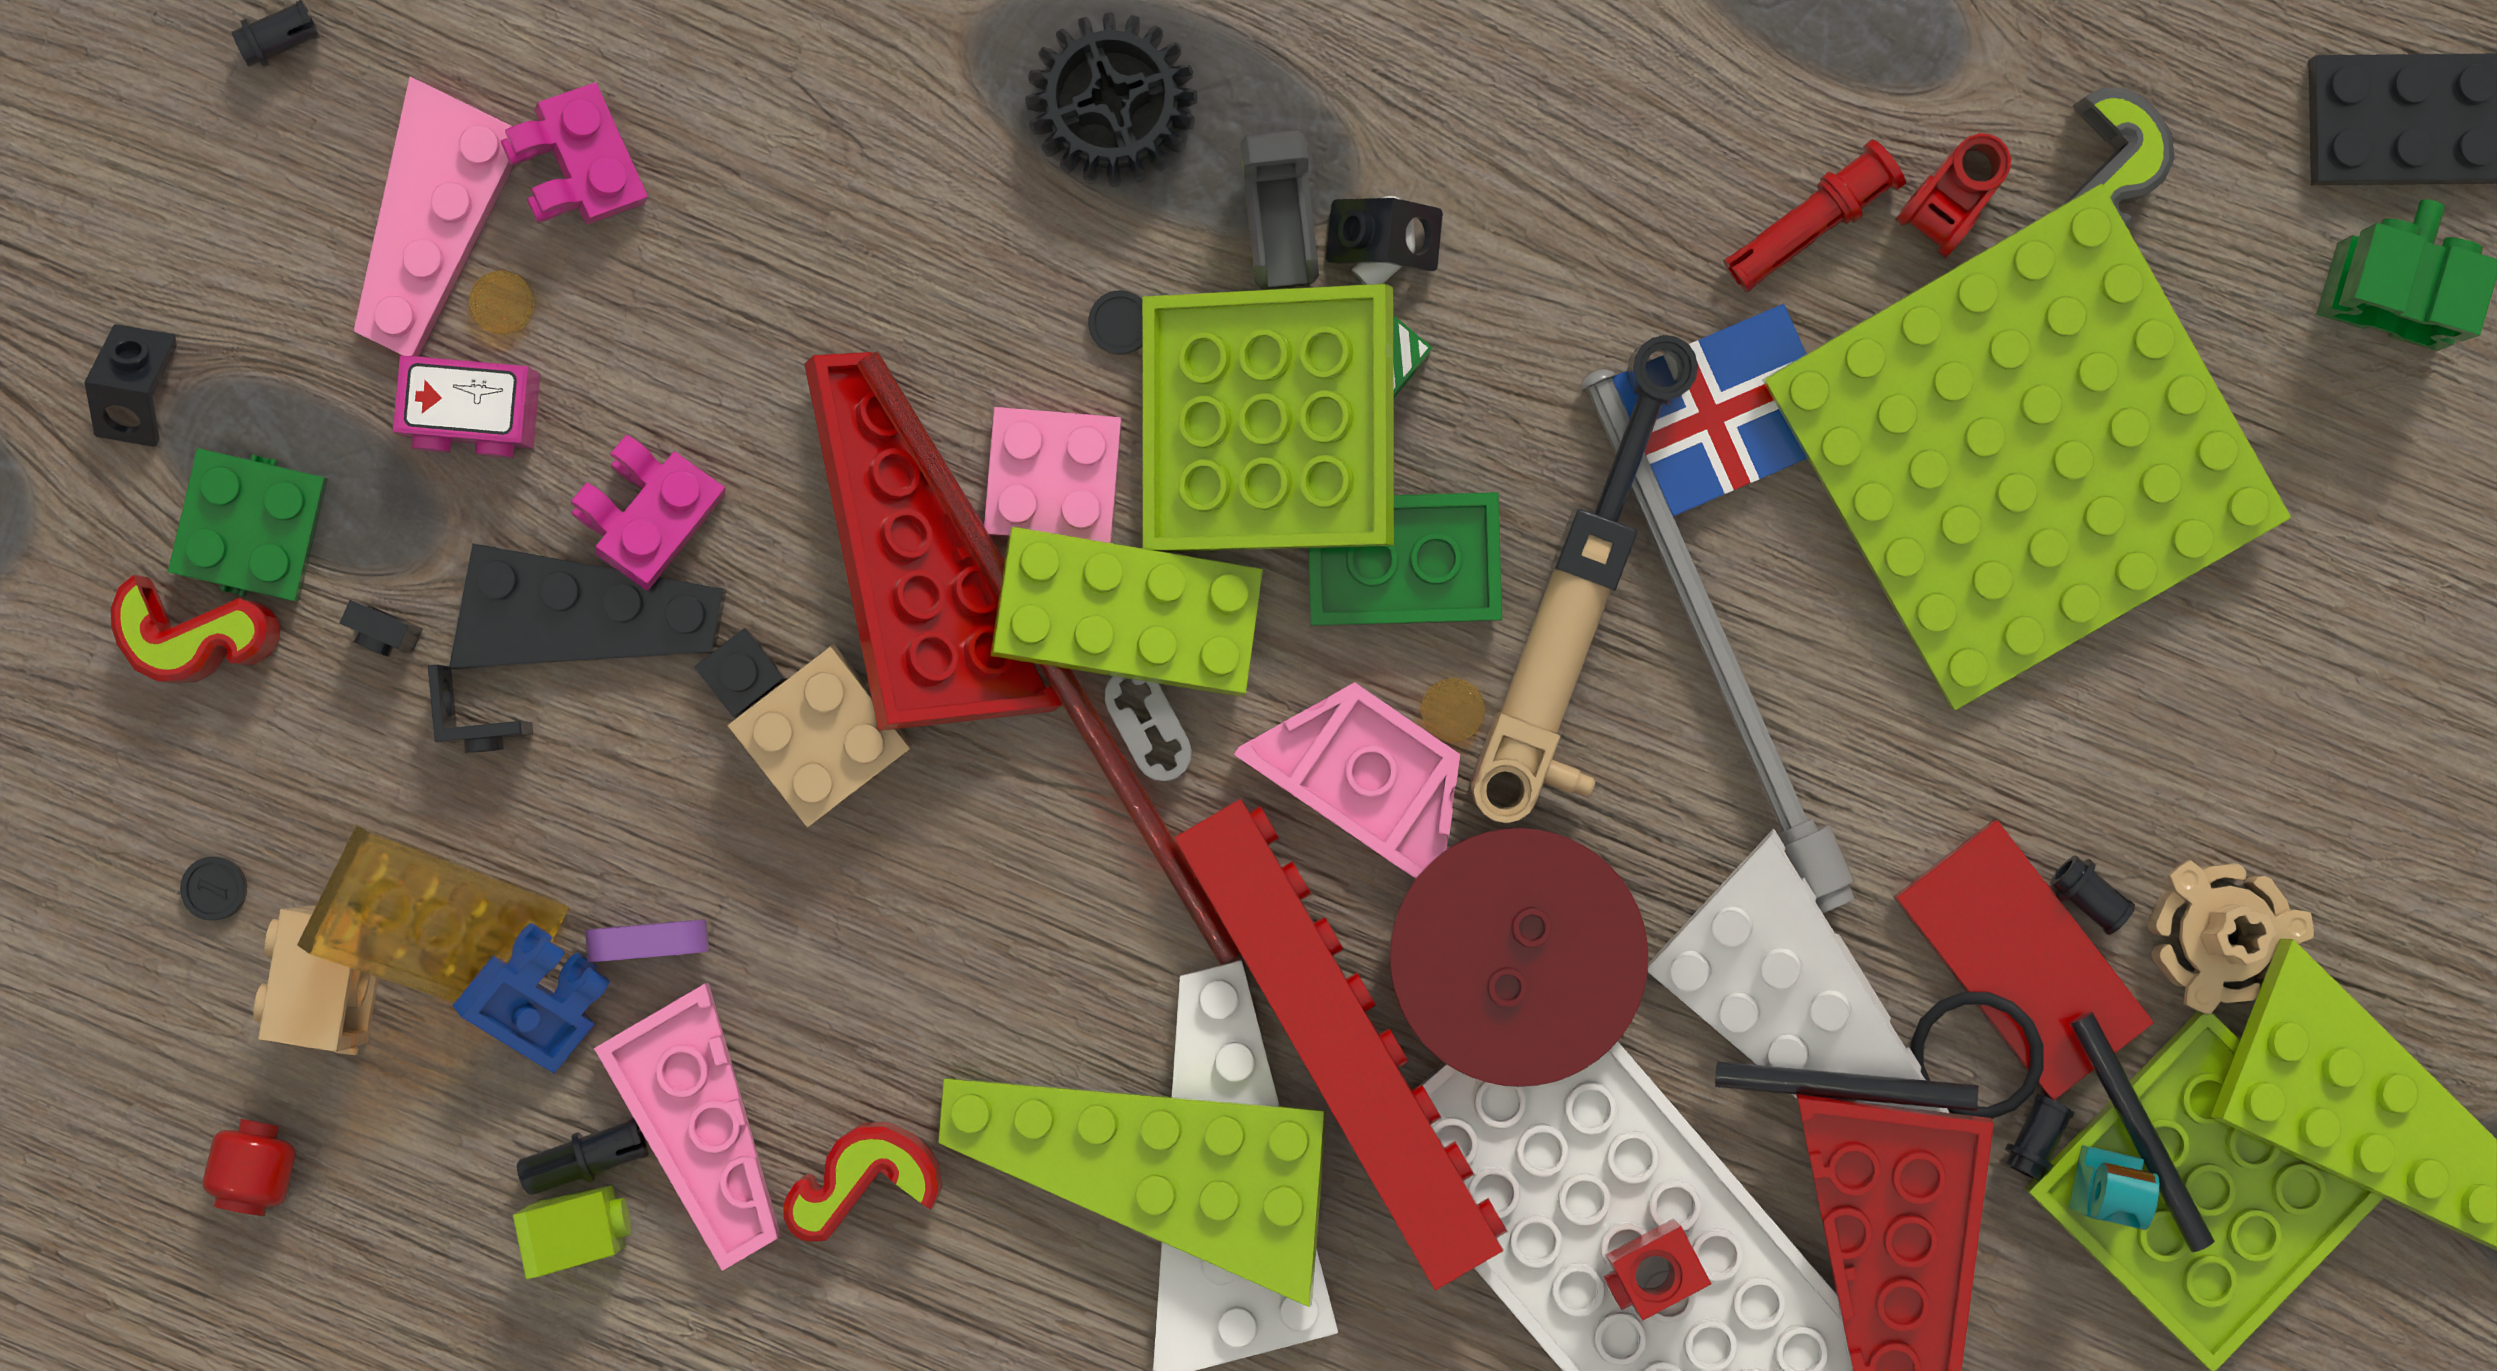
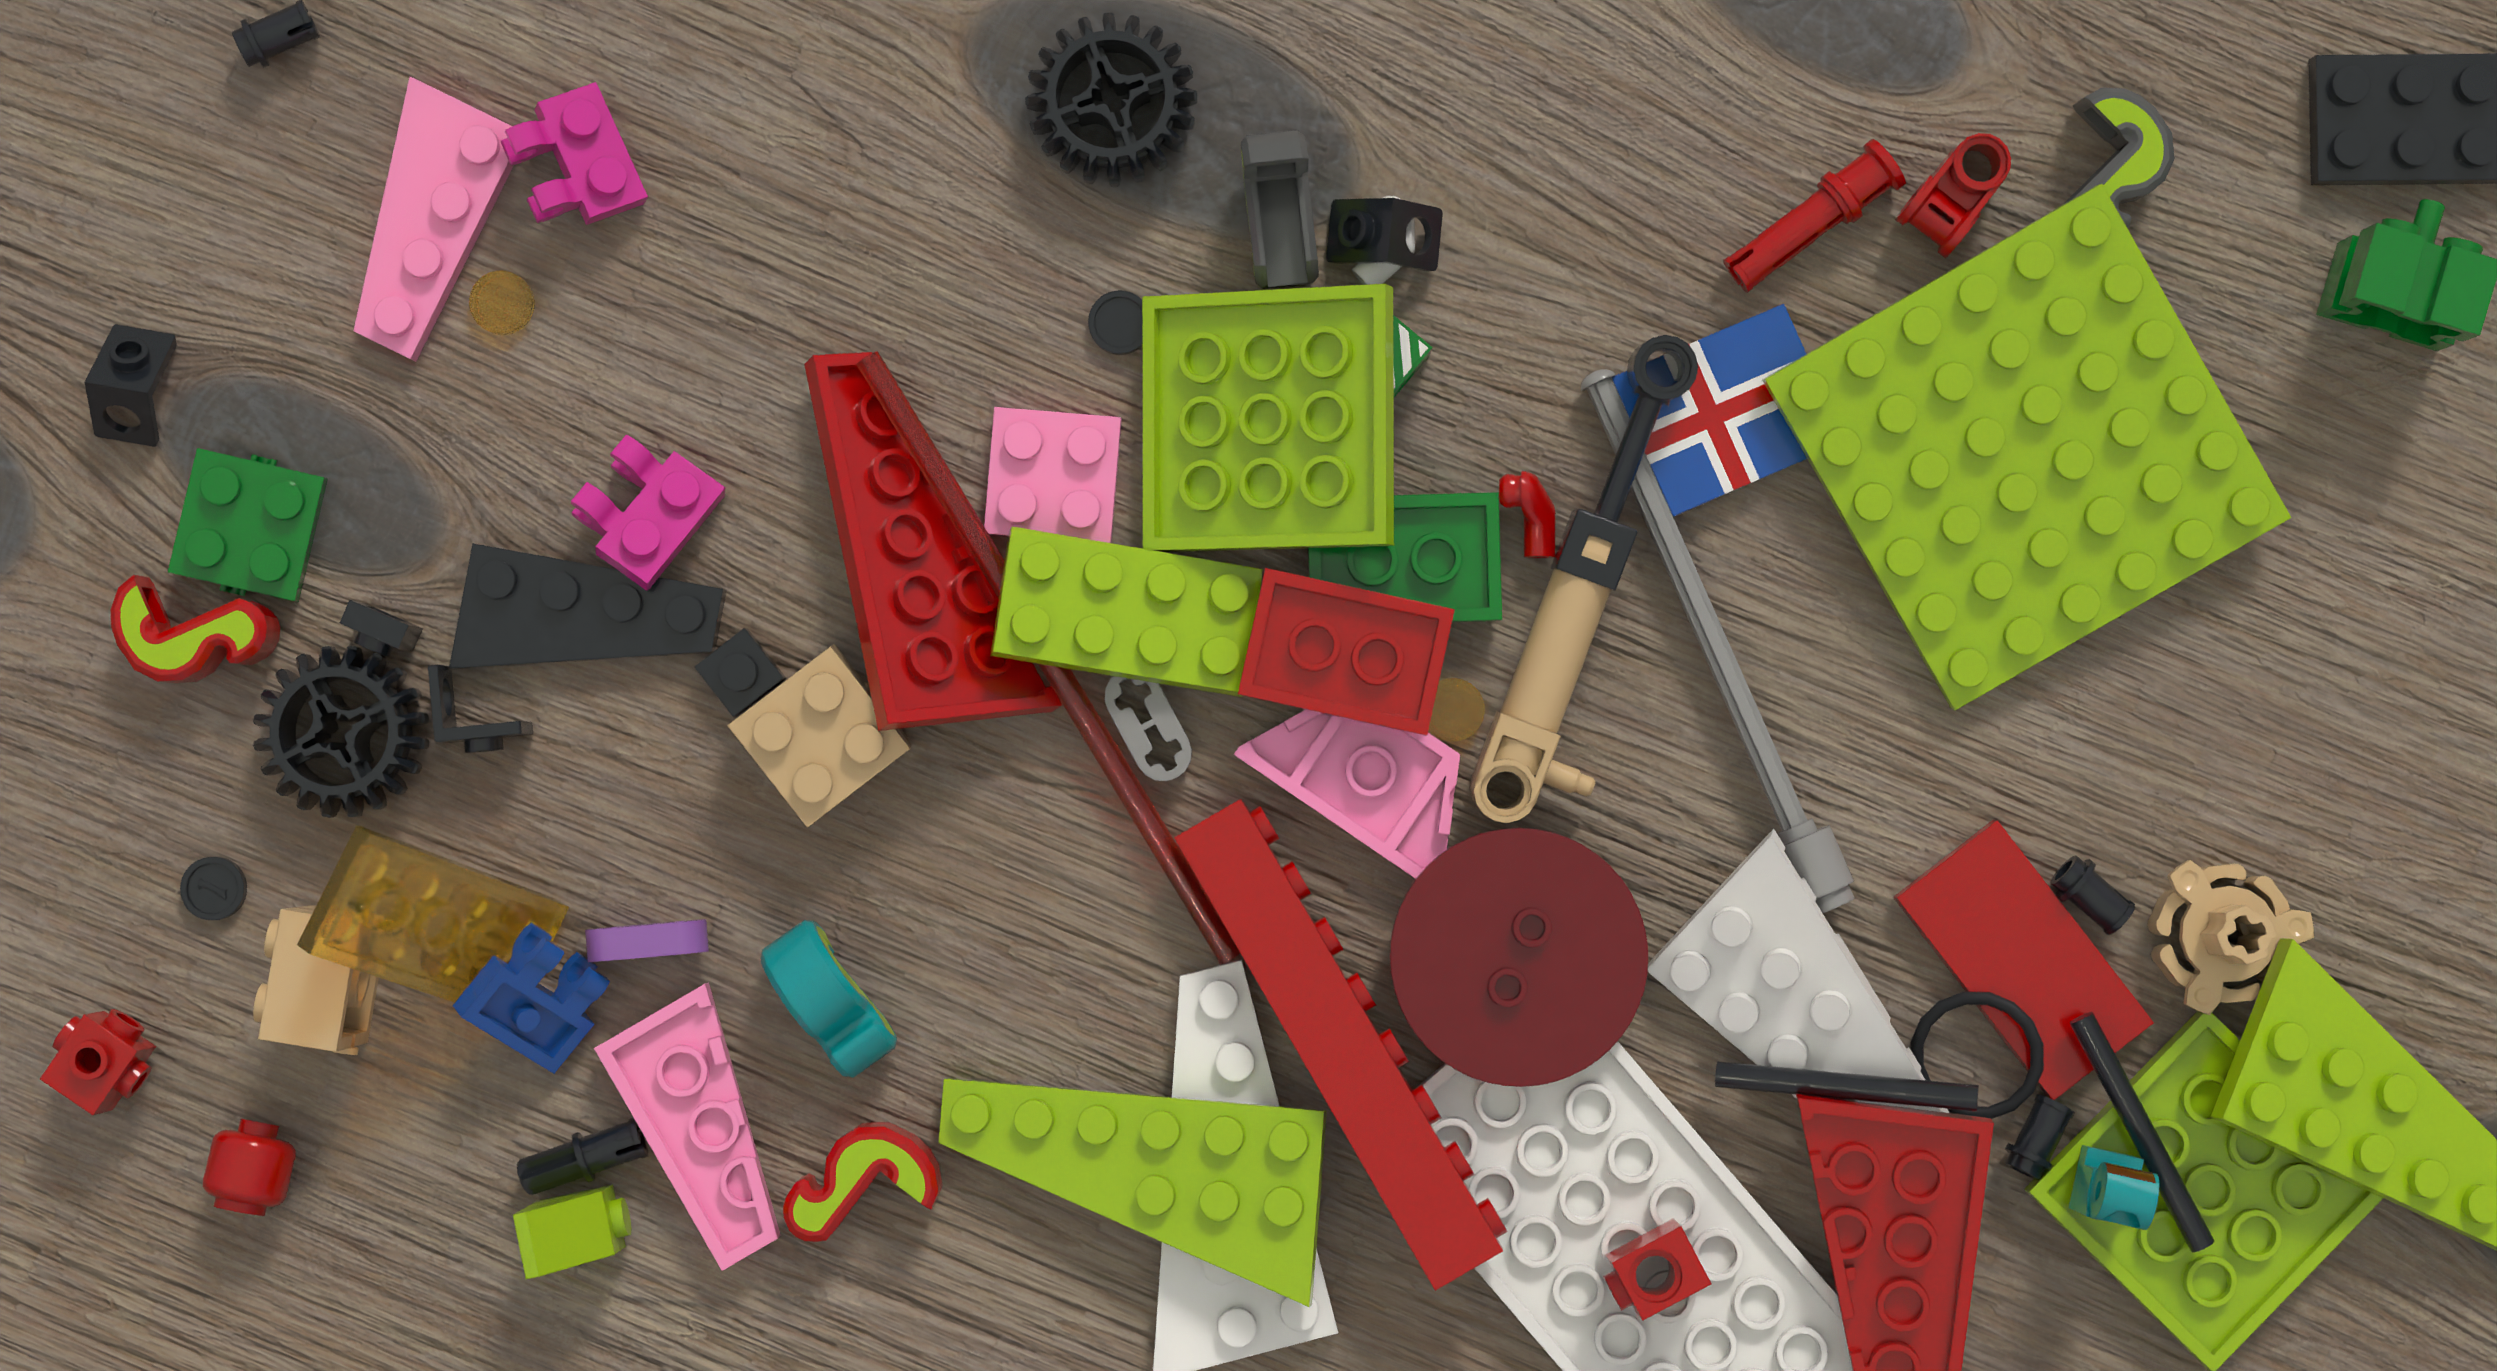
brick [393,355,540,458] -> none
none -> red brick [40,1009,157,1116]
none -> black gear [253,646,429,818]
none -> teal animal [760,920,897,1078]
none -> red plate [1238,568,1455,736]
none -> red arm [1499,471,1556,558]

